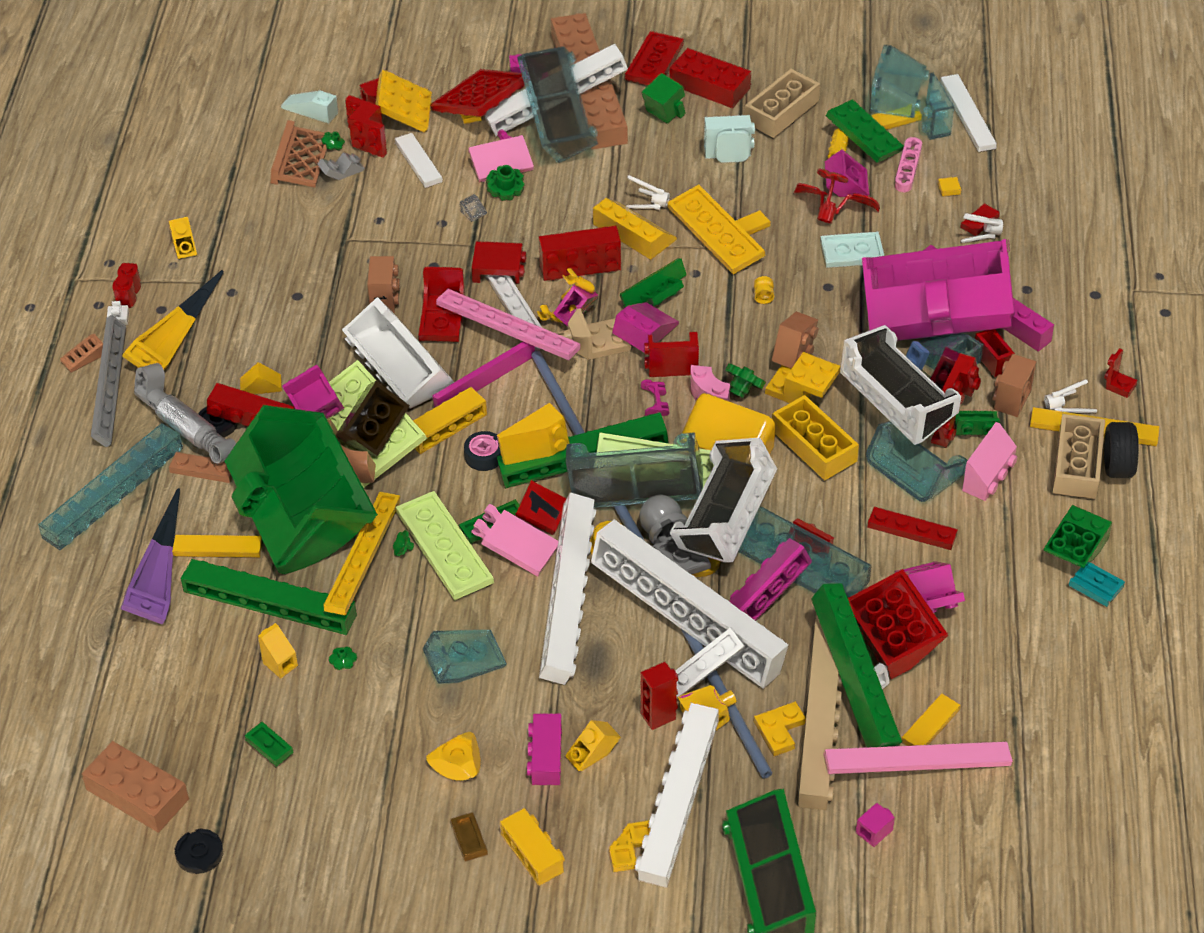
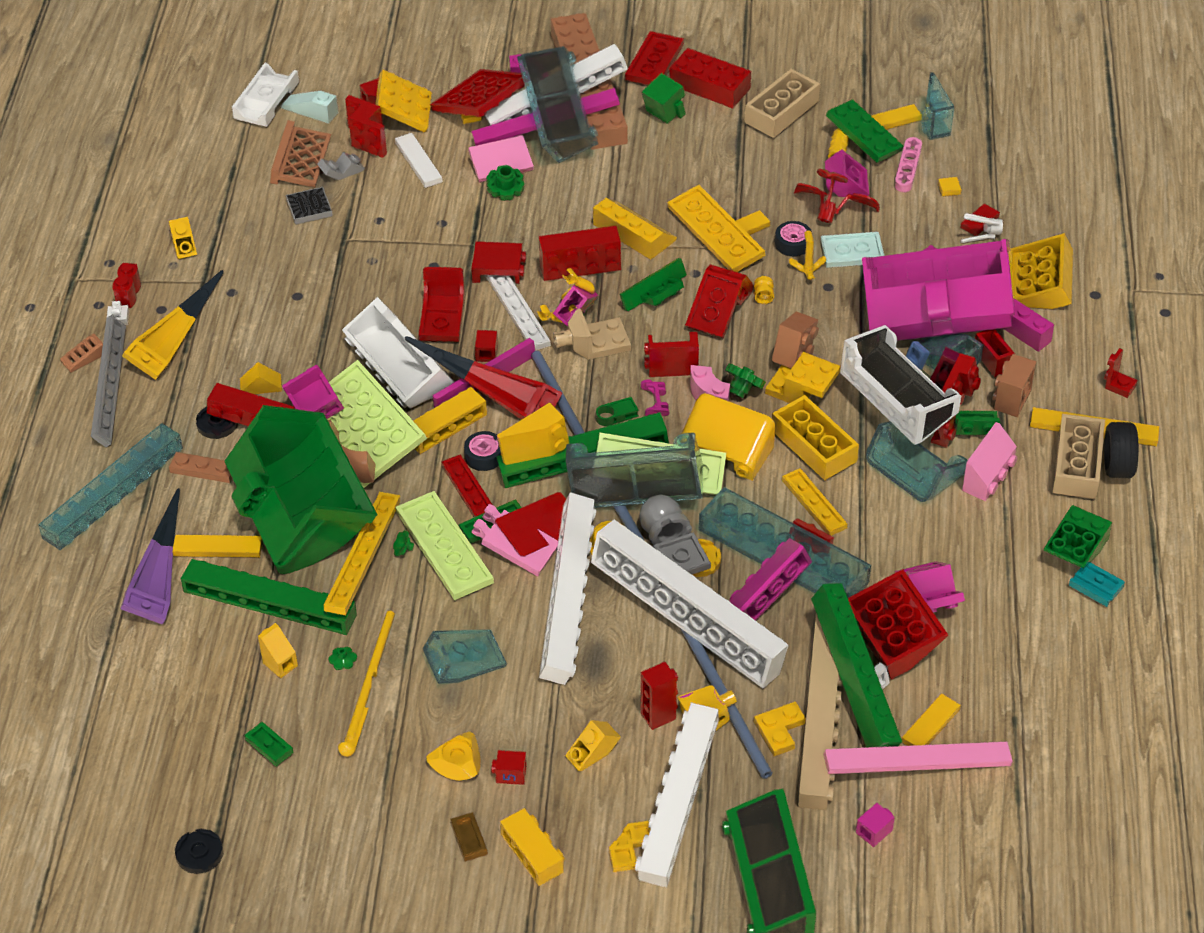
nougat brick [81,741,189,833] -> none
light grey piece [134,363,236,464] -> none
green plant [321,131,345,150] -> none
dark brown slope [336,381,410,457] -> none
nougat brick [367,256,400,313] -> none
bright pink tile [436,289,580,360] -> none
clear slope [460,194,487,222] -> none
red tile [515,480,567,535] -> none
dark pink brick [527,714,562,785] -> none
dark pink slope [612,302,679,352] -> none
white plant [626,175,670,210] -> none
windscreen [670,438,777,562] -> none
white plate [675,628,745,700] -> none
light aqua brick [704,115,755,163] -> none
red plate [867,507,958,550] -> none
clear light blue windscreen [870,45,930,118] -> none
white tile [940,74,997,152] -> none
white plant [1044,380,1097,413] -> none
none -> white piece [232,63,299,127]
none -> tile [286,187,333,225]
none -> yellow bar [338,611,395,757]
none -> red plate [405,336,563,420]
none -> red tile [441,454,493,517]
none -> dark pink tile [471,88,620,146]
none -> red brick [475,330,498,362]
none -> red brick [492,750,527,785]
none -> red sticker [495,492,566,556]
none -> green piece [596,397,639,426]
none -> red bracket [685,264,754,339]
none -> black wheel [775,221,812,257]
none -> yellow tile [782,468,848,536]
none -> yellow piece [789,230,826,280]
none -> yellow slope [1008,233,1073,309]

